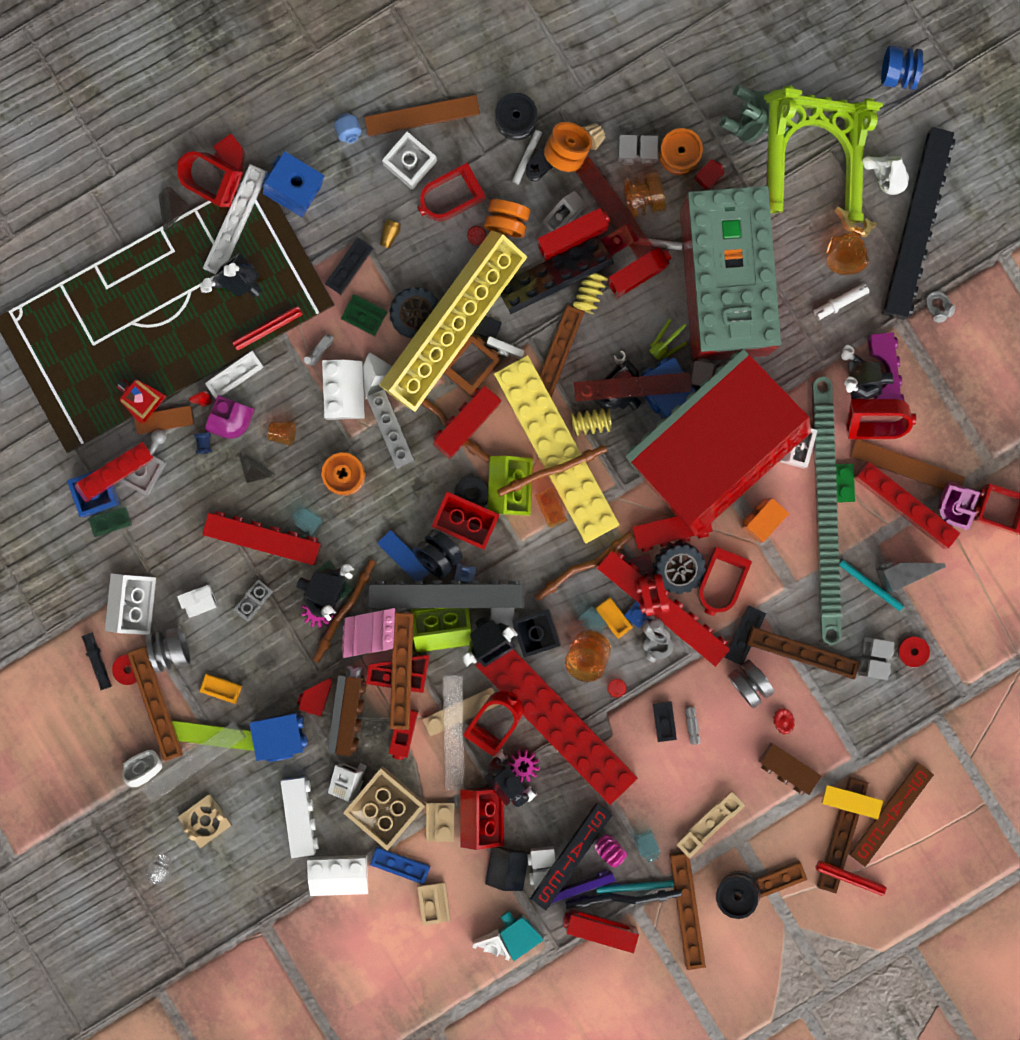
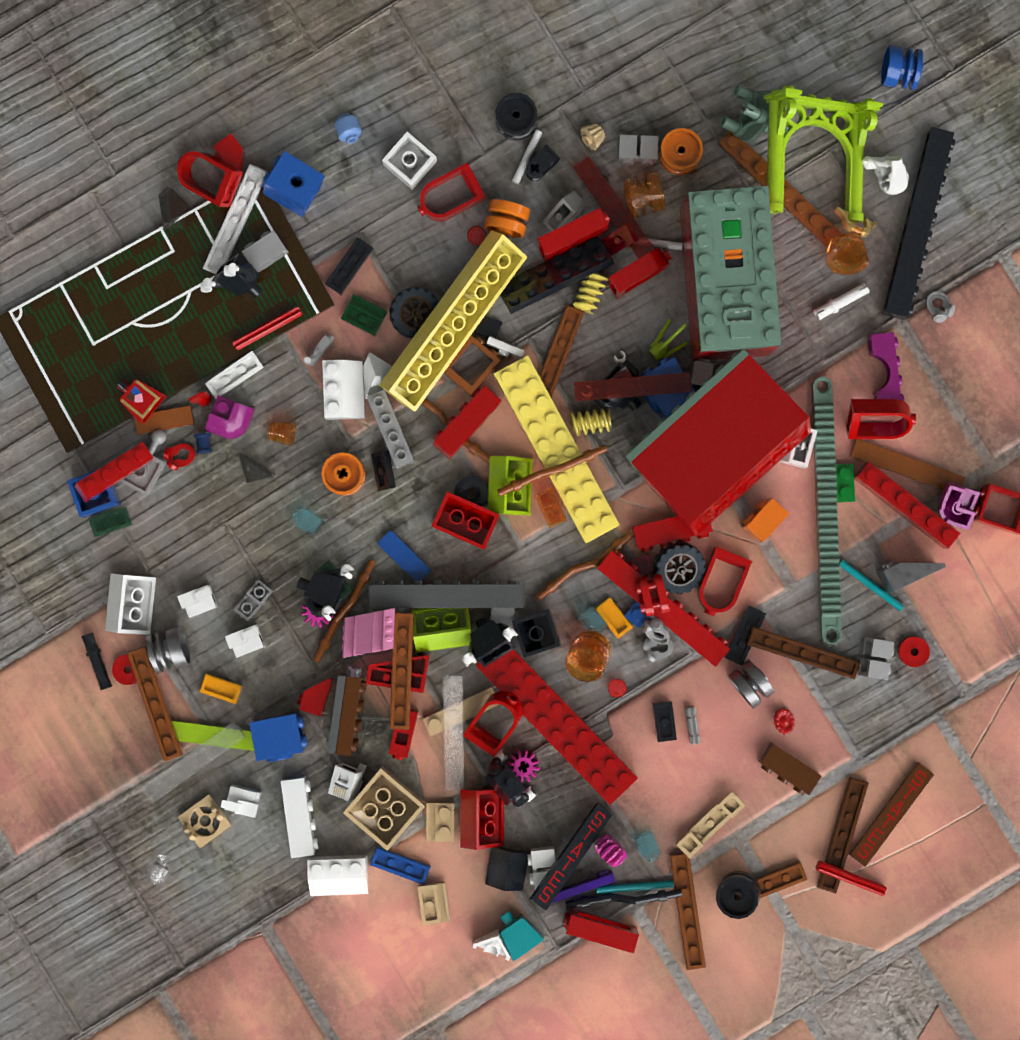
white piece [123,750,162,787] -> none
red brick [202,511,322,566] -> none
dark orange tile [365,95,480,137] -> none
pearl gold cone [379,219,401,249] -> none
black wheel [413,529,463,578] -> none
medium blue tile [454,564,476,585] -> none
orange wheel [543,122,592,172] -> none
red brick [694,159,725,191] -> none
yellow tile [821,785,883,819] -> none
black torso [841,345,893,400] -> none
none -> red piece [164,443,195,471]
none -> white piece [221,784,261,818]
none -> white piece [225,624,266,658]
none -> light grey brick [242,230,289,273]
none -> black plate [371,450,396,491]
none -> dark orange plate [718,131,842,249]

